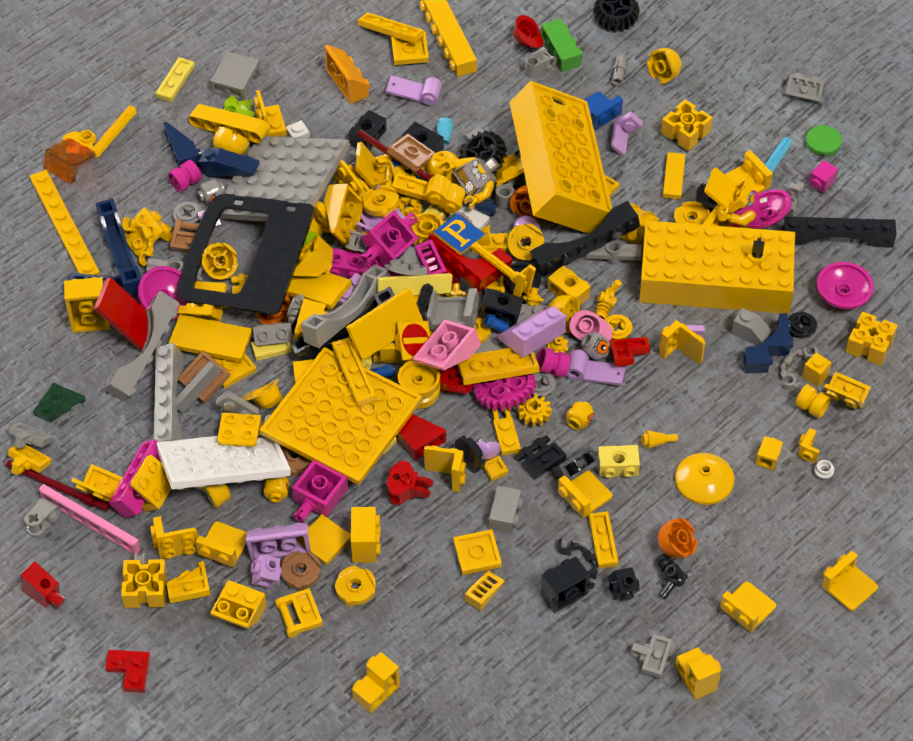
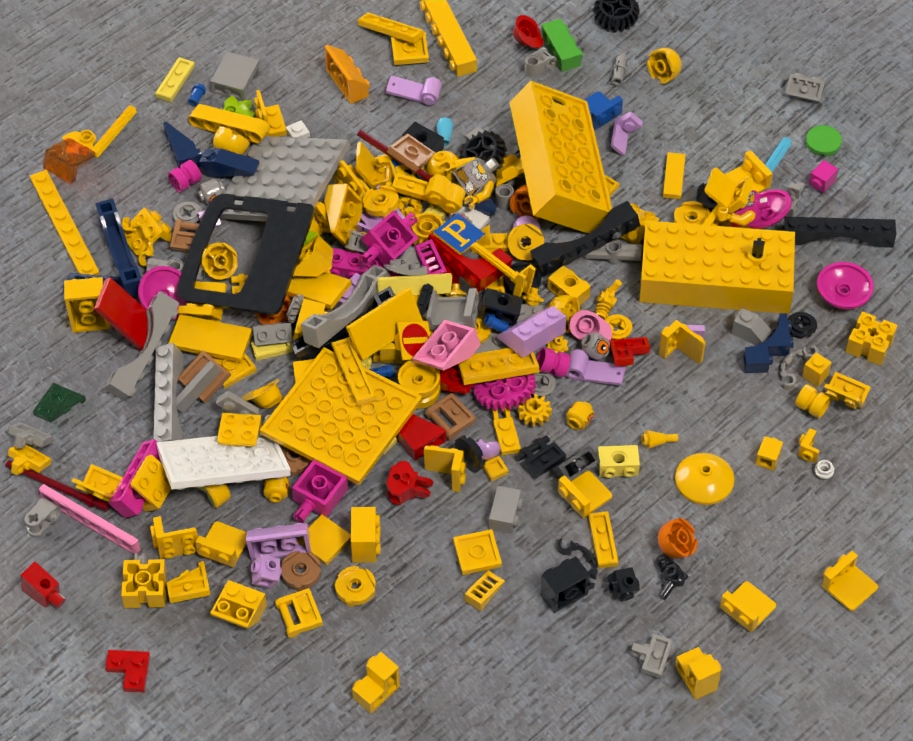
black brick [348,110,387,151] -> none
yellow brick [661,99,713,152] -> none
none -> blue pin [188,83,206,107]
none -> medium nougat plate [425,393,476,441]

